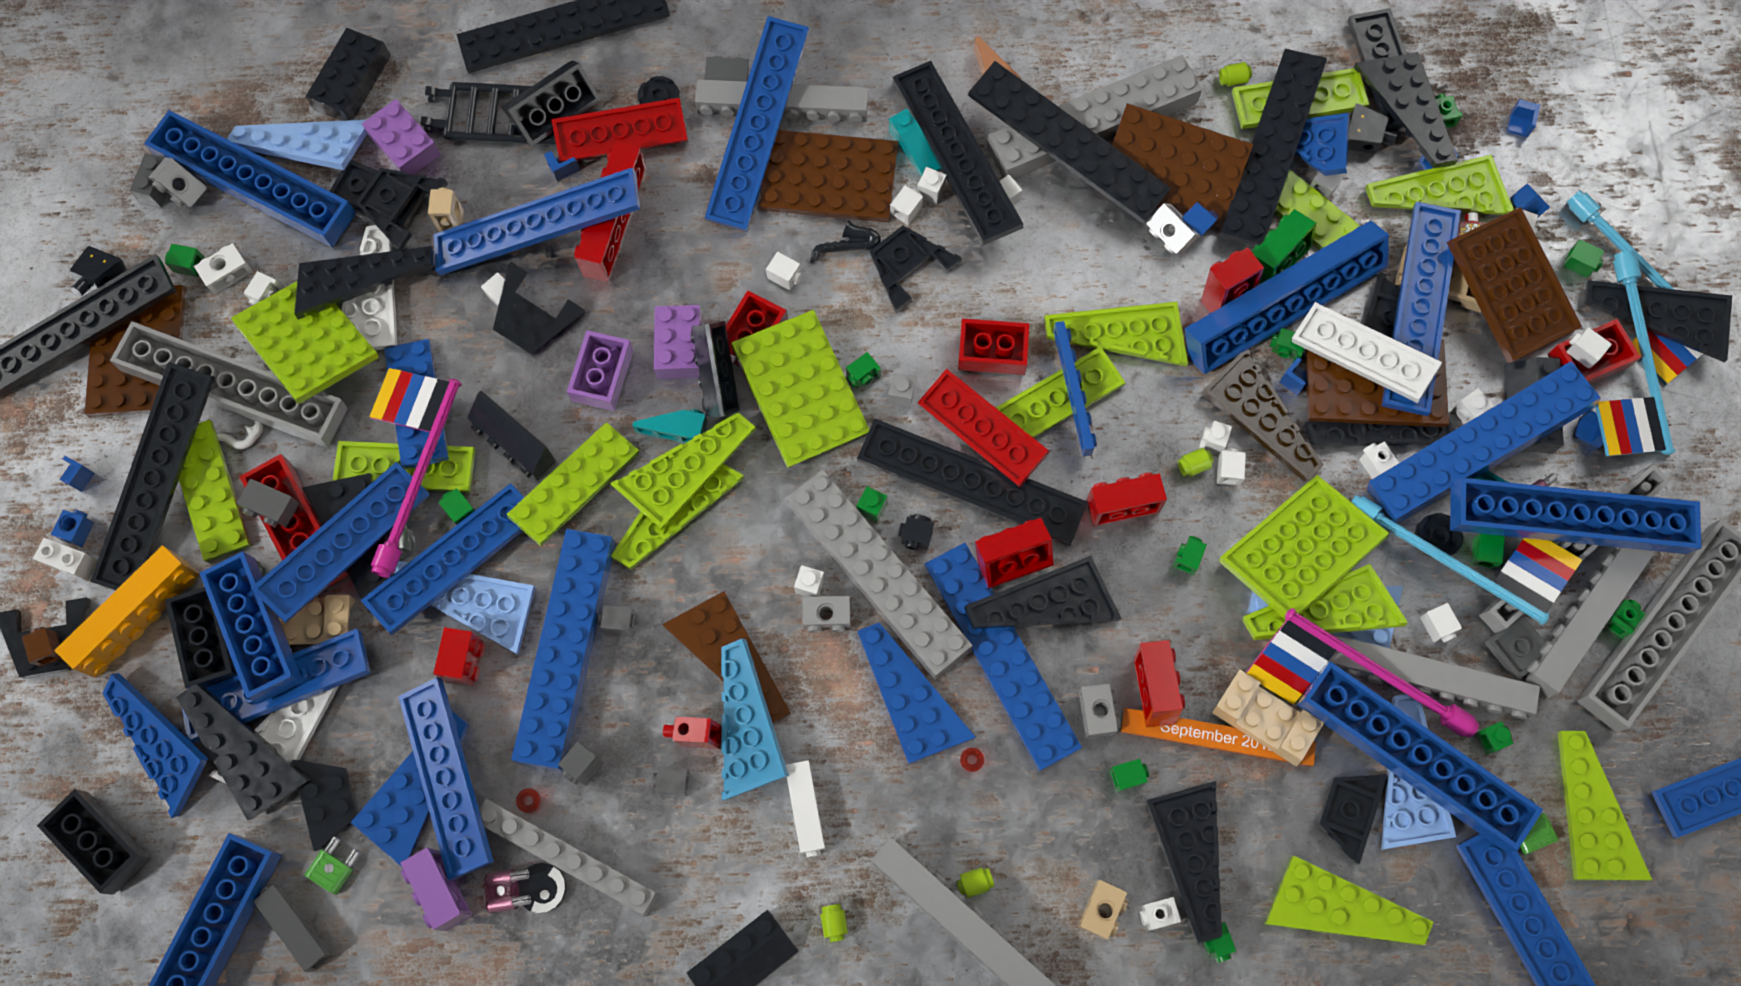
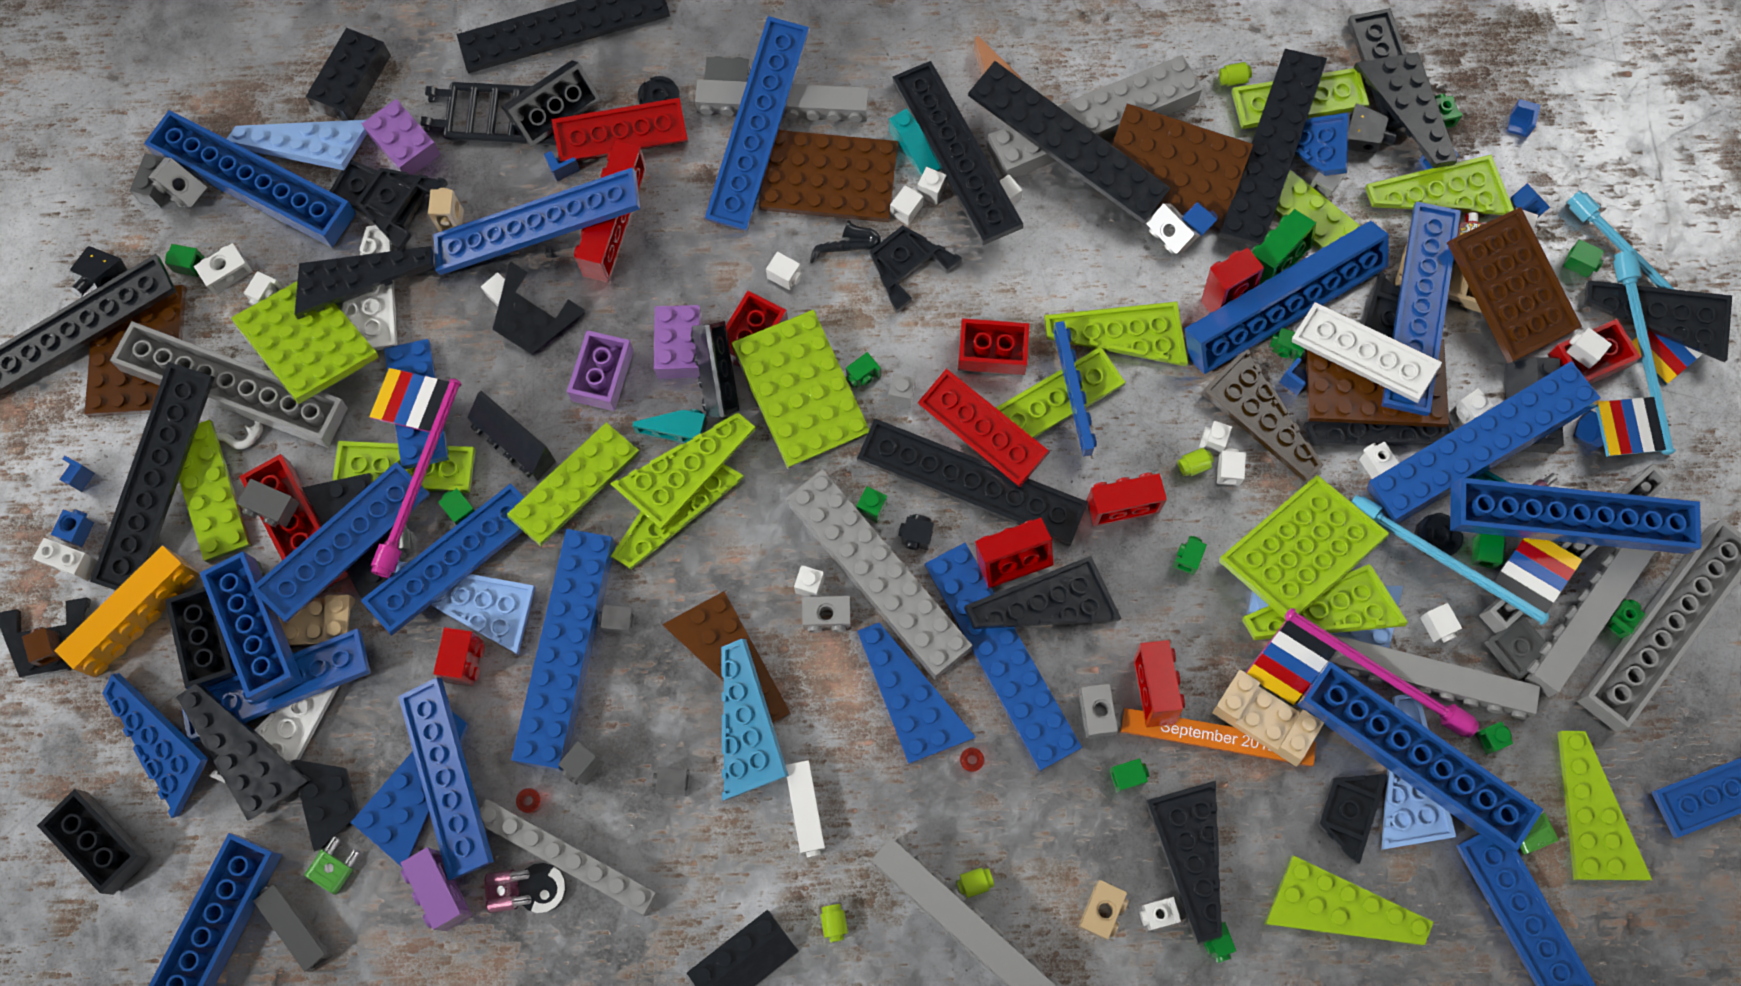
torso [663,717,722,750] -> none

